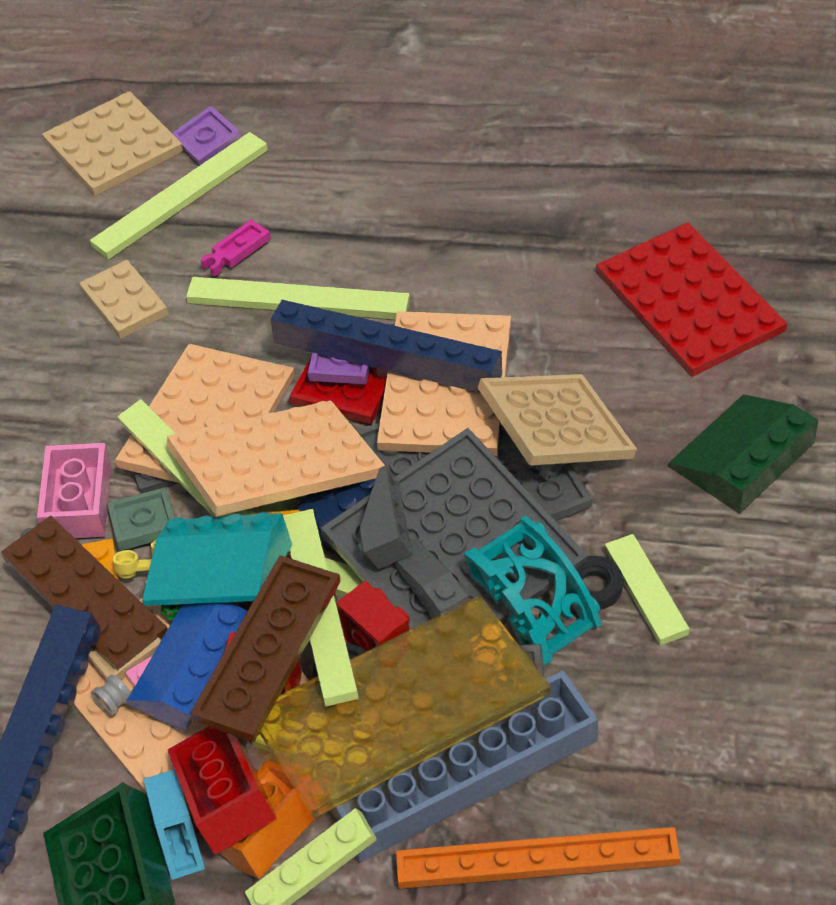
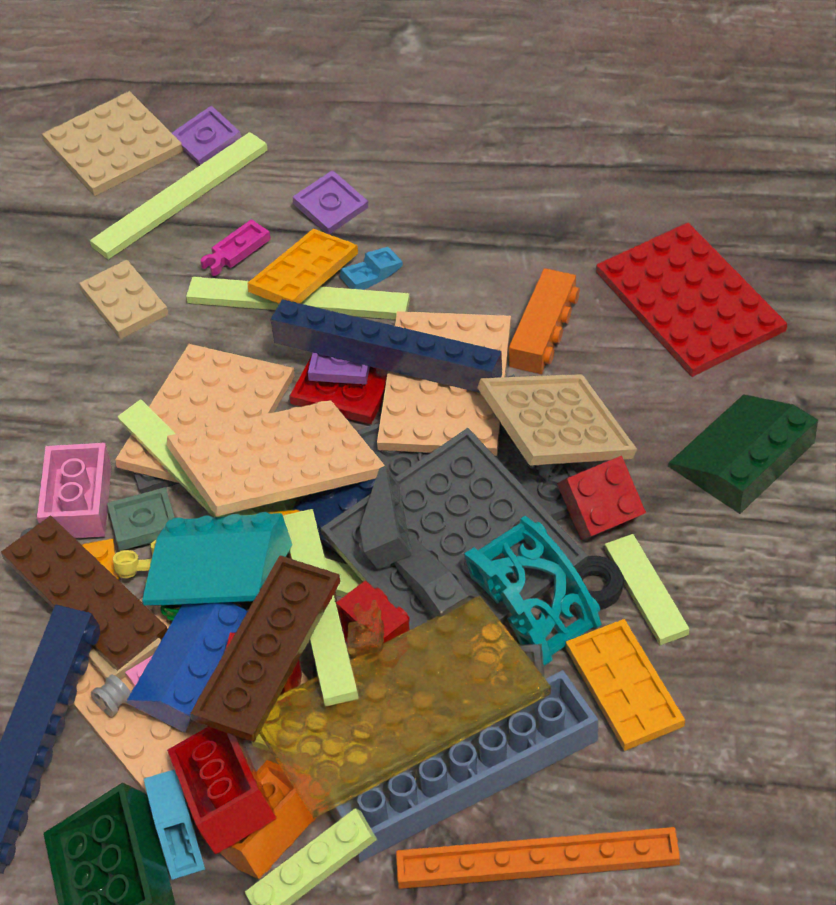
none -> light orange plate [247,229,358,304]
none -> medium lavender plate [293,170,368,234]
none -> dark azure slope [340,247,403,290]
none -> clear orange plate [347,600,384,657]
none -> orange brick [509,268,580,374]
none -> red brick [557,455,646,540]
none -> light orange plate [566,619,685,751]

